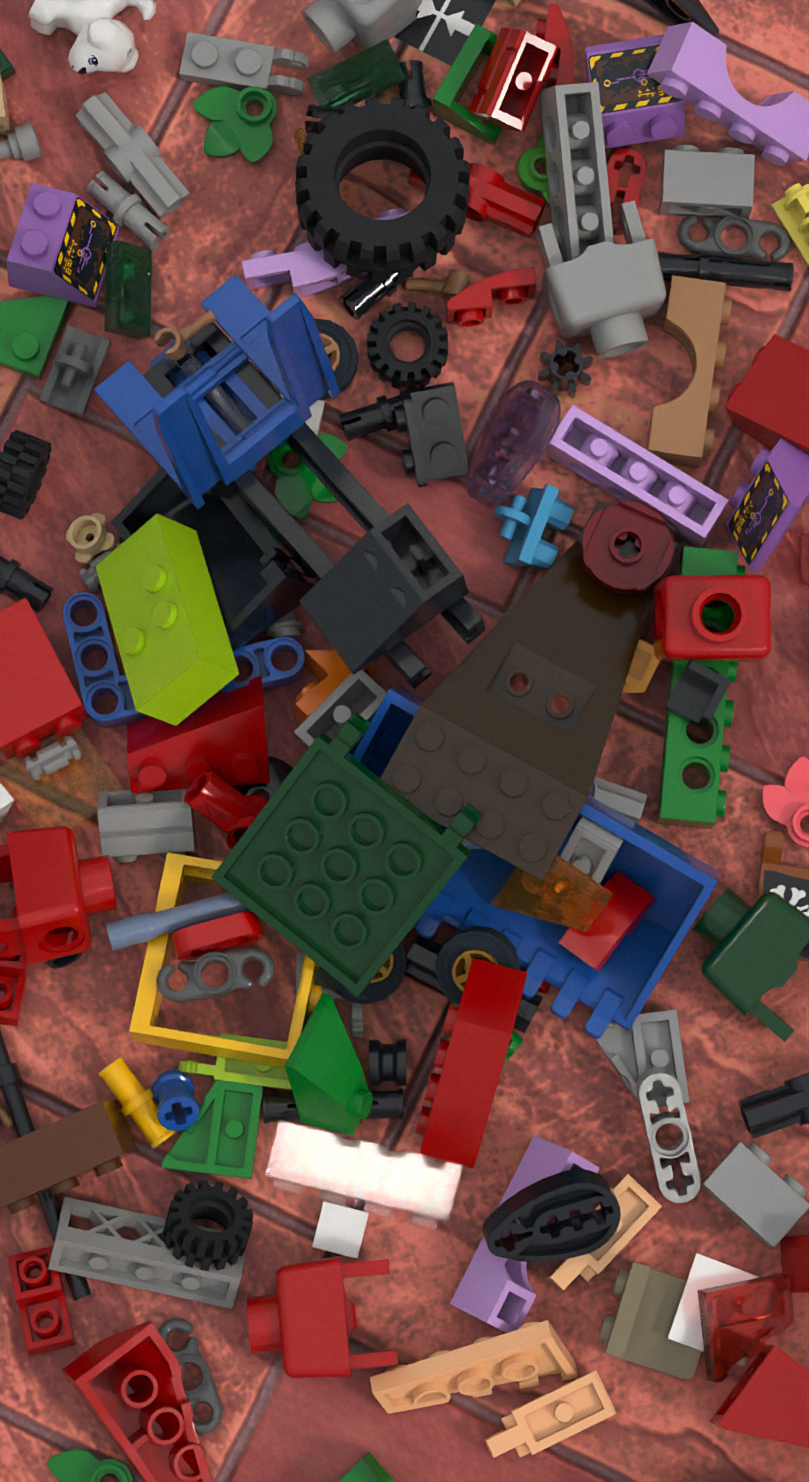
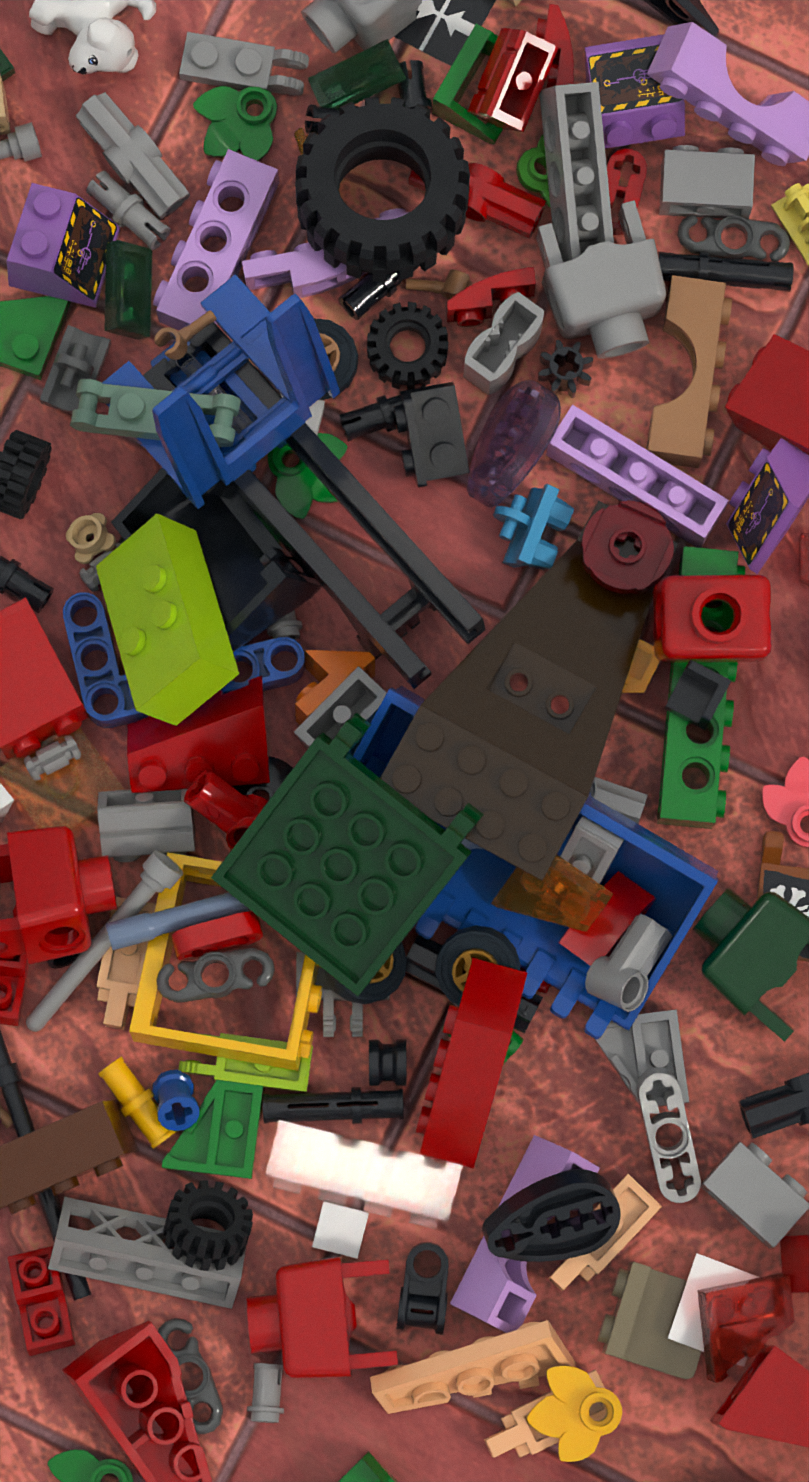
green slope [285,993,373,1136] -> none
black slope [299,503,469,675] -> none
none -> light grey piece [26,850,183,1032]
none -> sand green plate [70,379,241,447]
none -> light nougat hinge [96,897,156,1030]
none -> lavender brick [153,149,279,330]
none -> light grey pin [247,1363,284,1423]
none -> black piece [396,1242,449,1335]
none -> light grey brick [463,292,544,395]
none -> yellow plate [527,1366,622,1462]
none -> light grey piece [585,914,673,1012]

